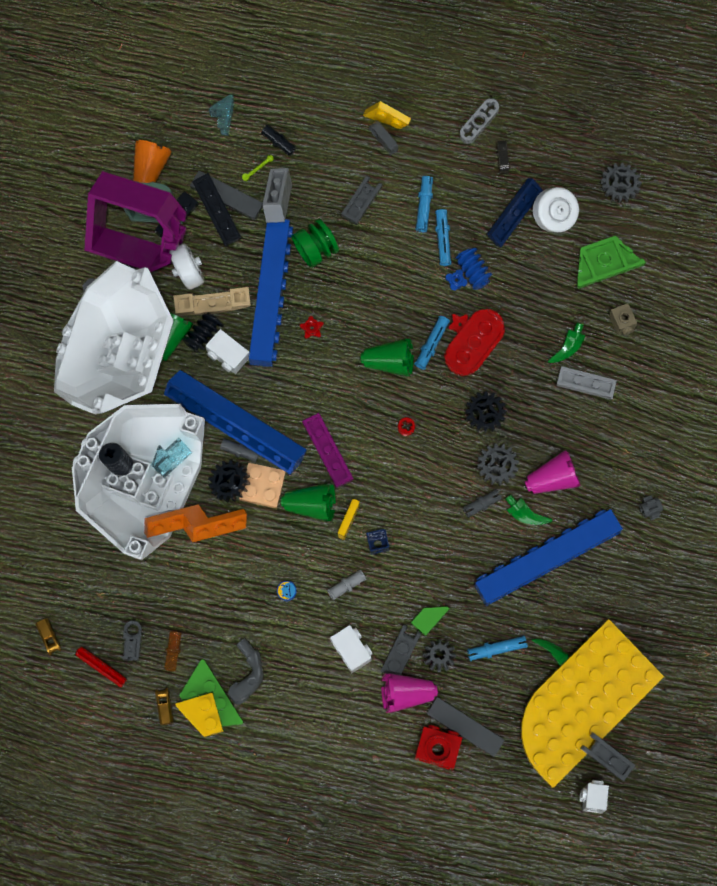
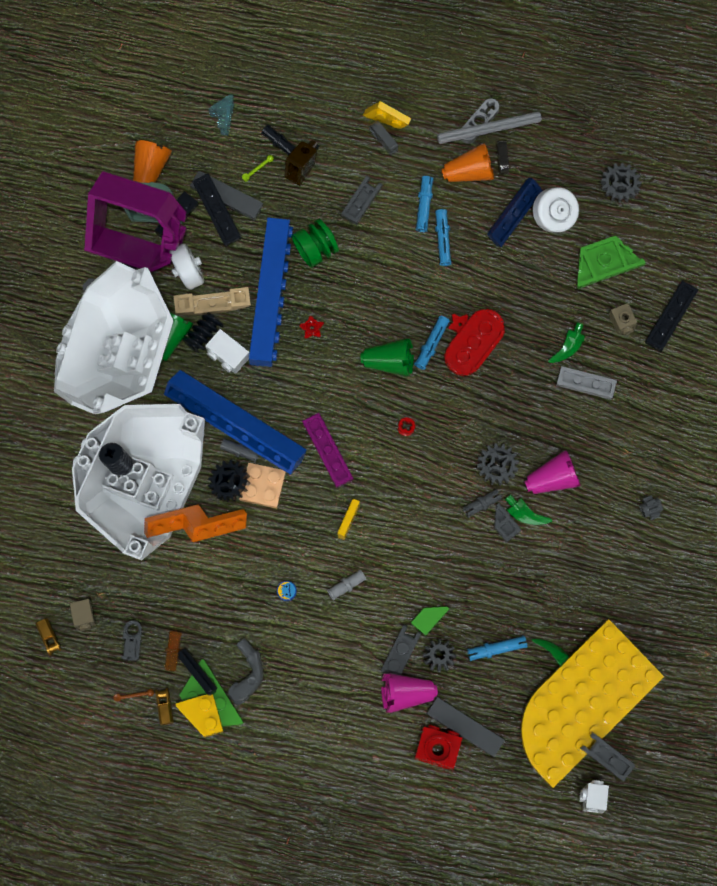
red axle [75,647,127,687] -> none
clear light blue slope [152,438,193,478] -> none
light grey brick [263,168,292,223] -> none
green cone [281,483,336,522] -> none
white brick [330,625,373,674] -> none
dark blue piece [366,529,389,555] -> none
blue plate [446,270,467,291] -> none
blue piece [455,248,492,290] -> none
black gear [465,391,507,433] -> none
blue brick [474,509,623,606] -> none
none -> dark tan brick [69,599,96,631]
none -> dark orange hinge [113,689,154,702]
none -> black axle [177,649,217,696]
none -> dark brown torso [284,140,319,186]
none -> light grey axle [437,112,542,144]
none -> orange cone [442,143,494,182]
none -> dark grey tile [494,503,522,543]
none -> black tile [645,280,699,352]

